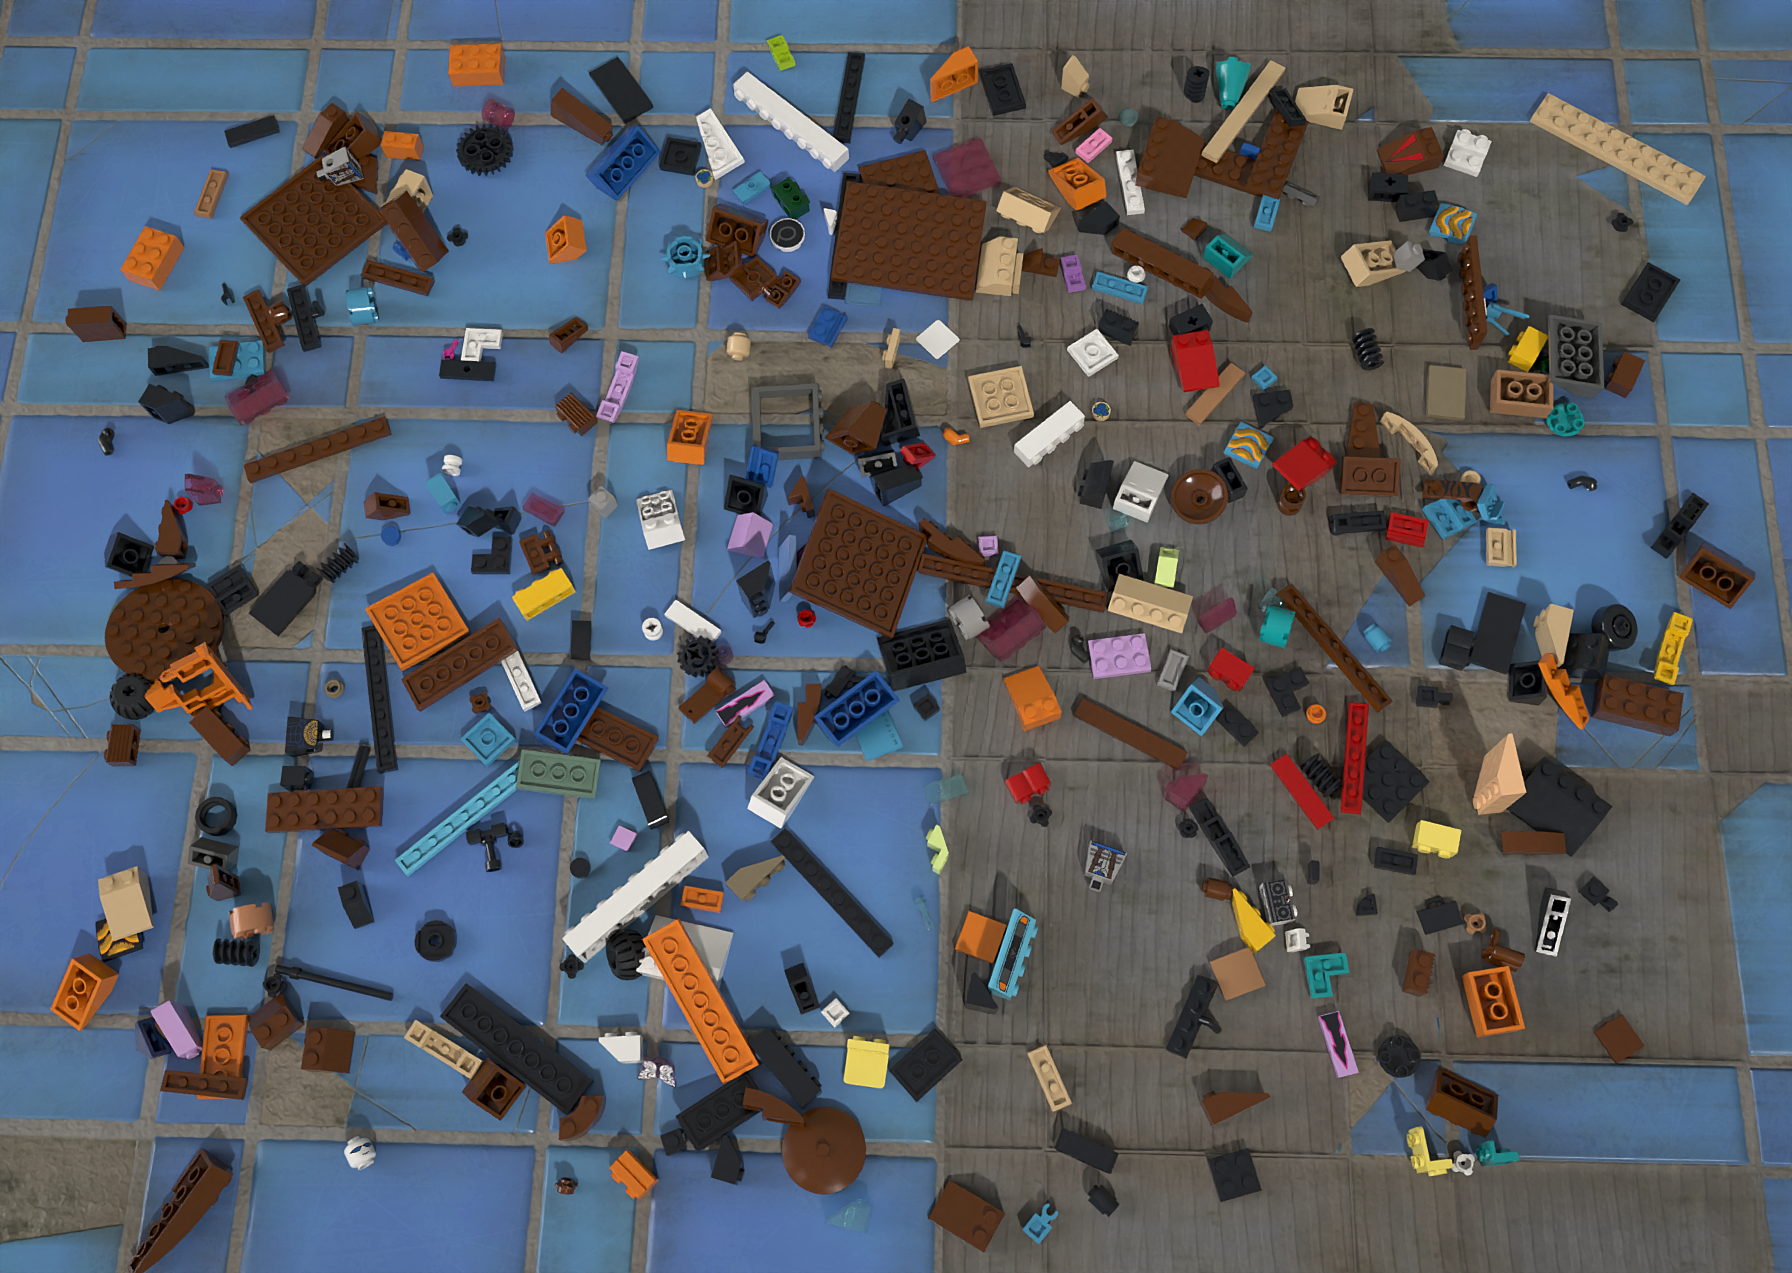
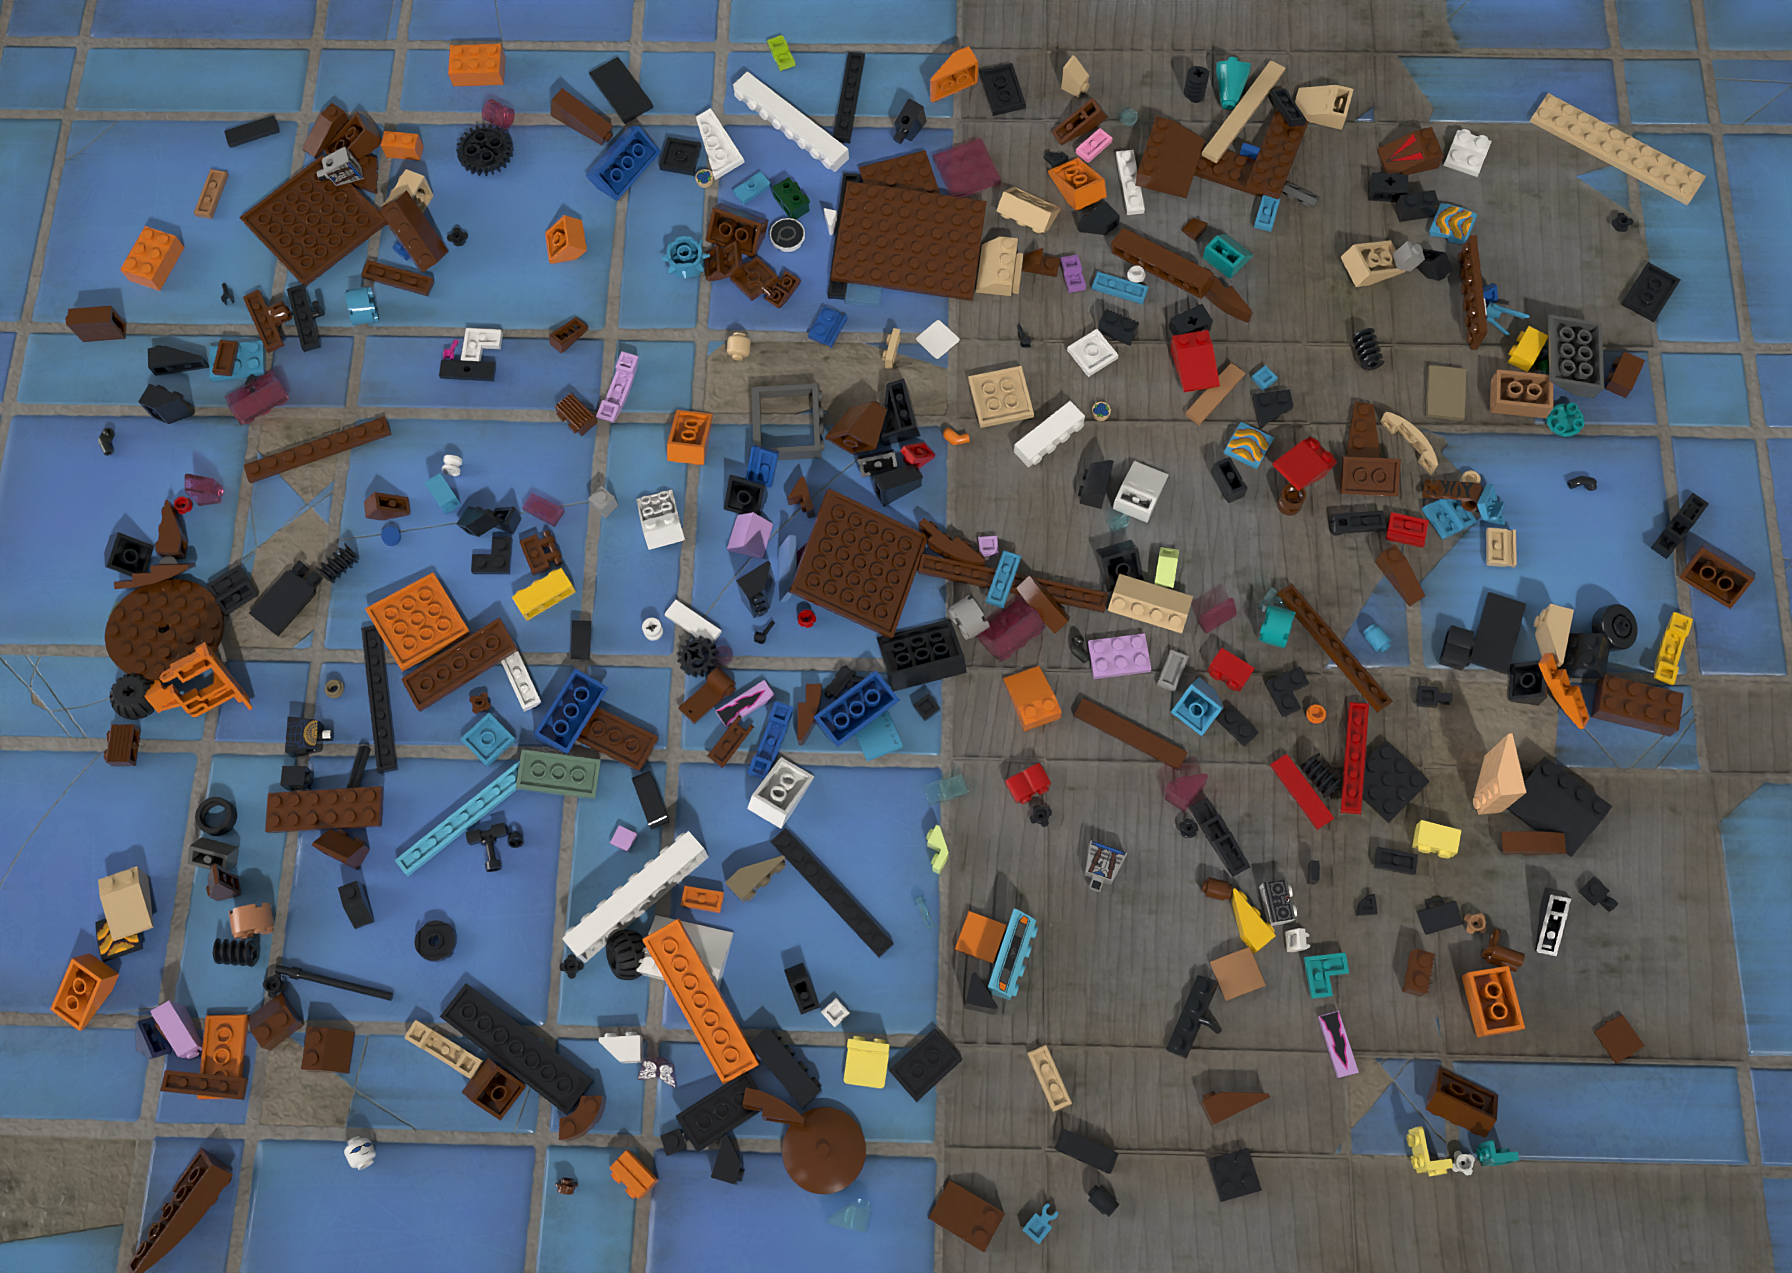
reddish brown brick [189,707,250,766] -> none
black tile [570,858,591,879] -> none
reddish brown dish [1171,469,1228,524] -> none
black dish [1378,1035,1421,1078] -> none

